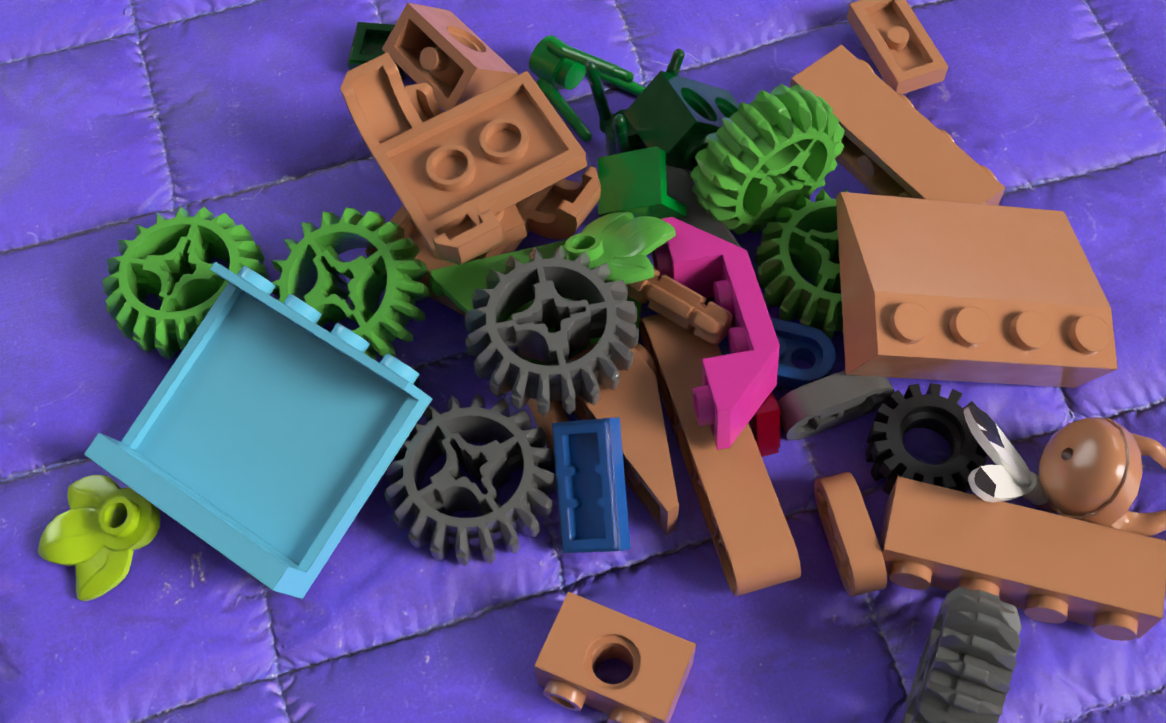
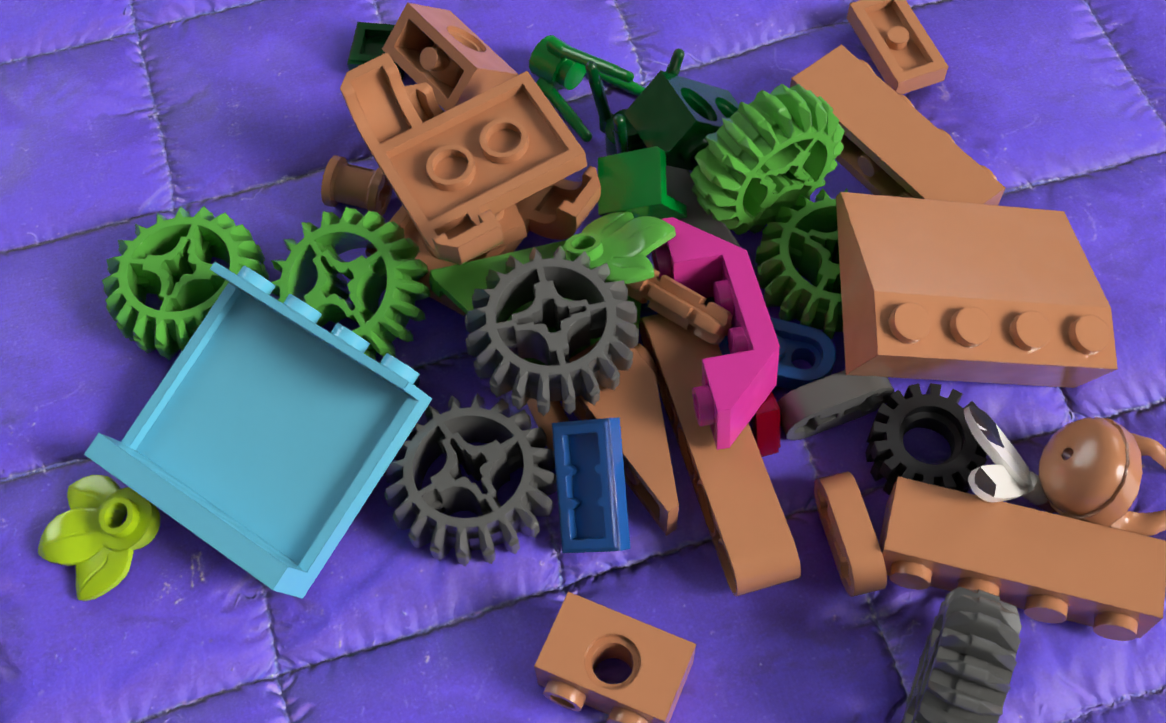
none -> nougat bush [321,155,393,216]

